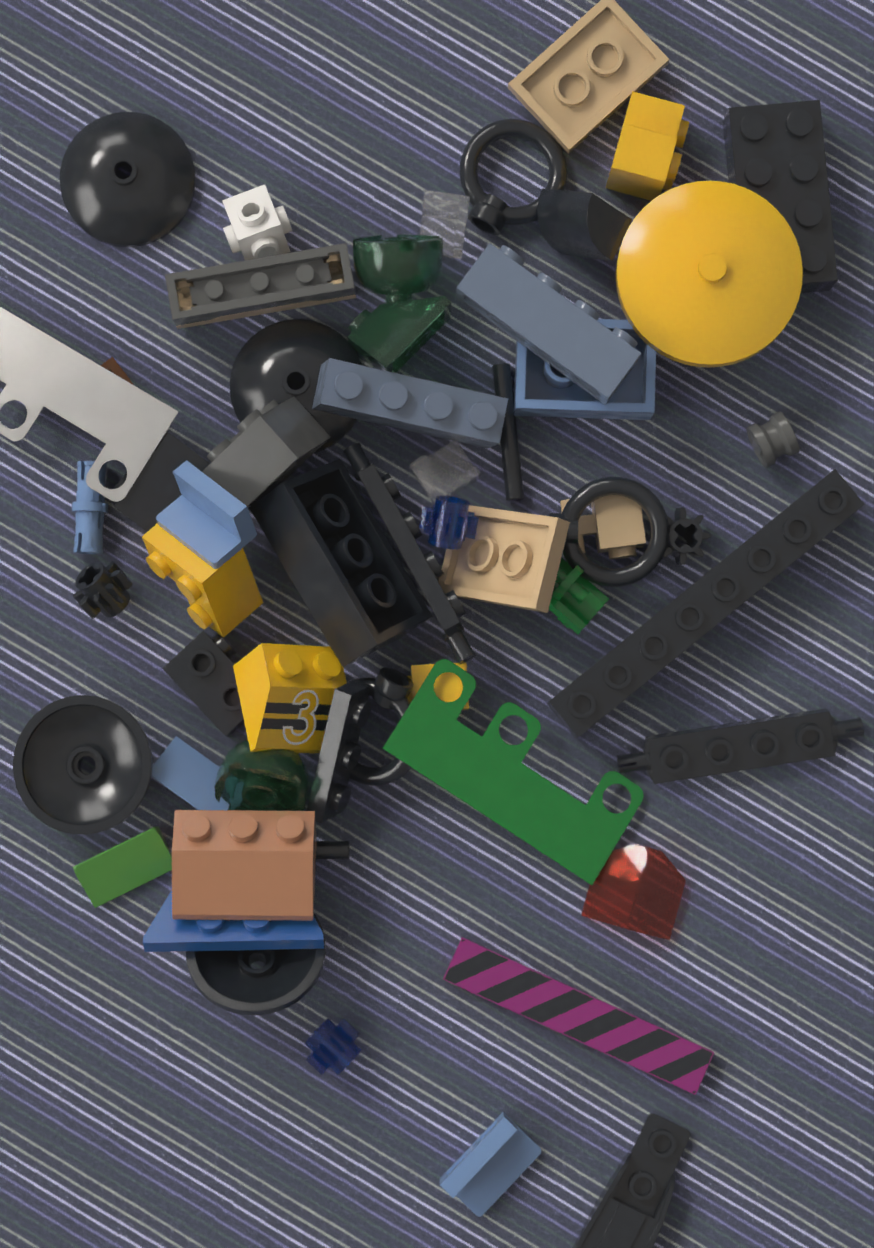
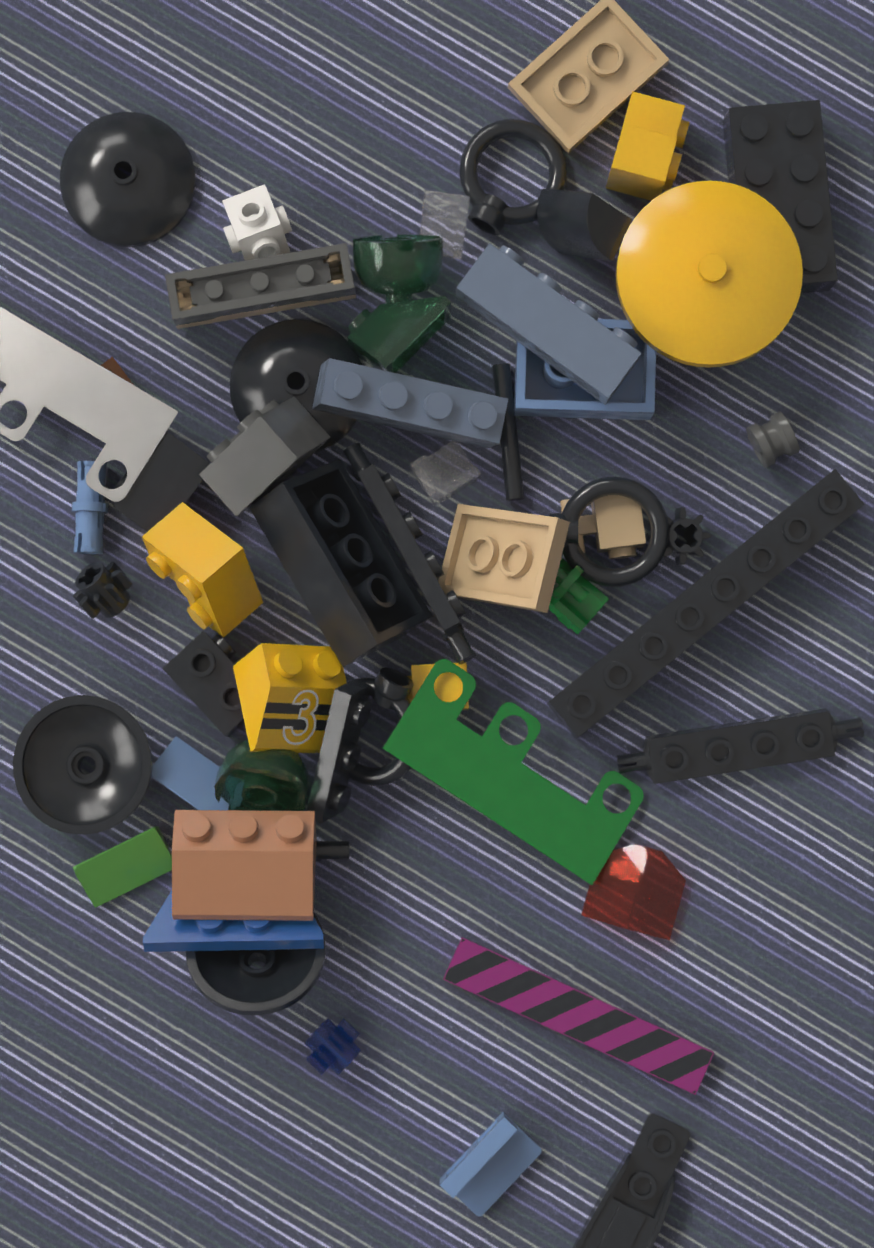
medium blue panel [156,460,257,569] -> none
clear blue gear [419,495,479,550] -> none

